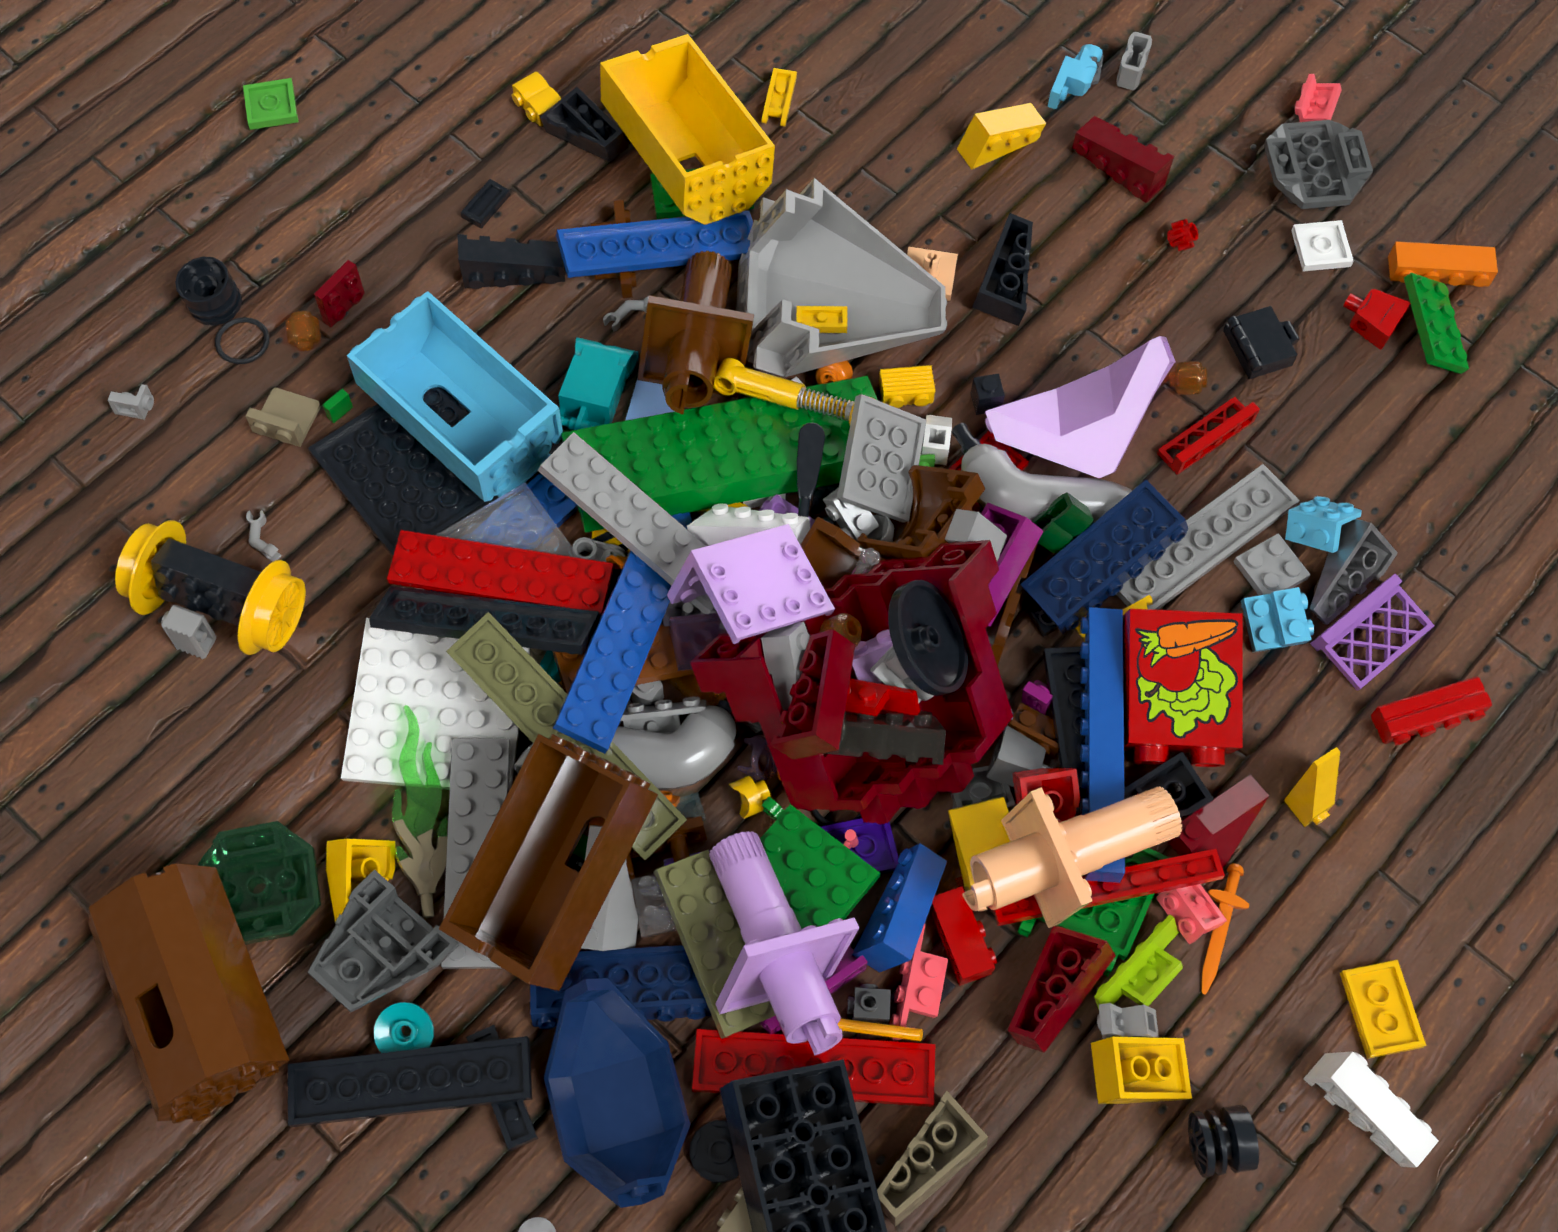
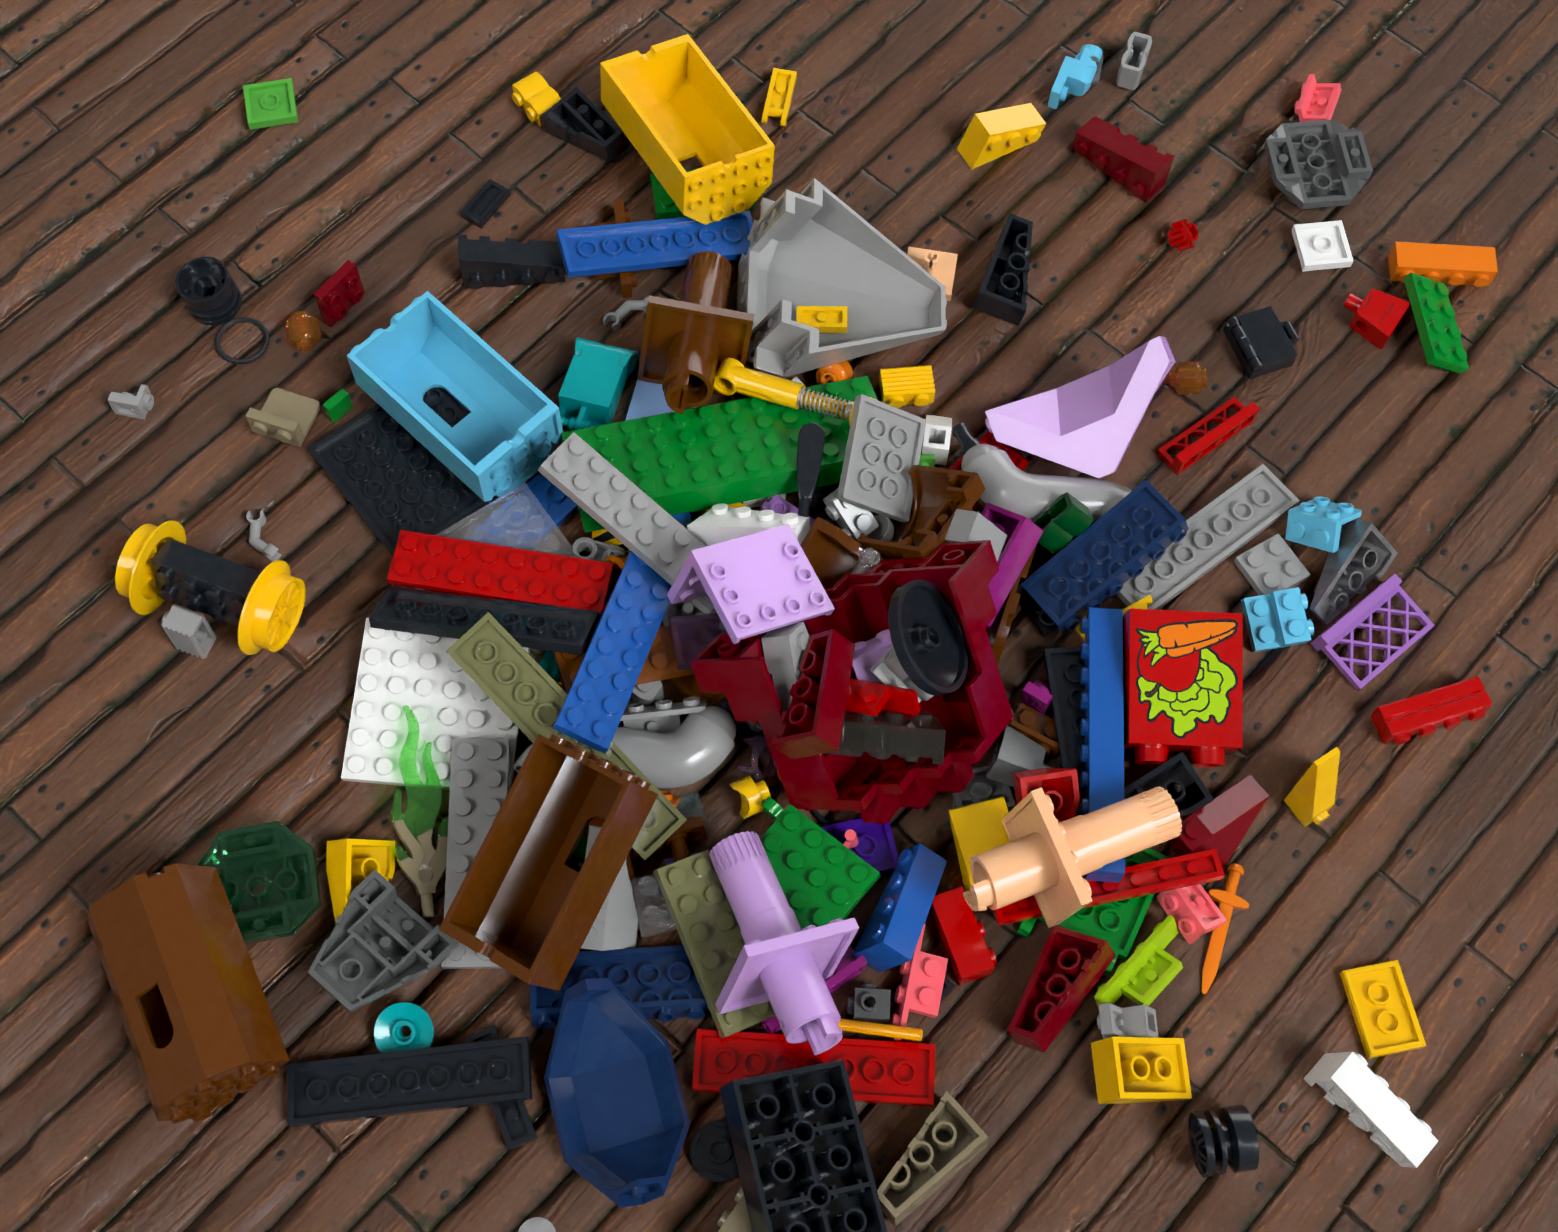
clear orange head [819,613,862,647] -> none
black brick [970,374,1005,415] -> none

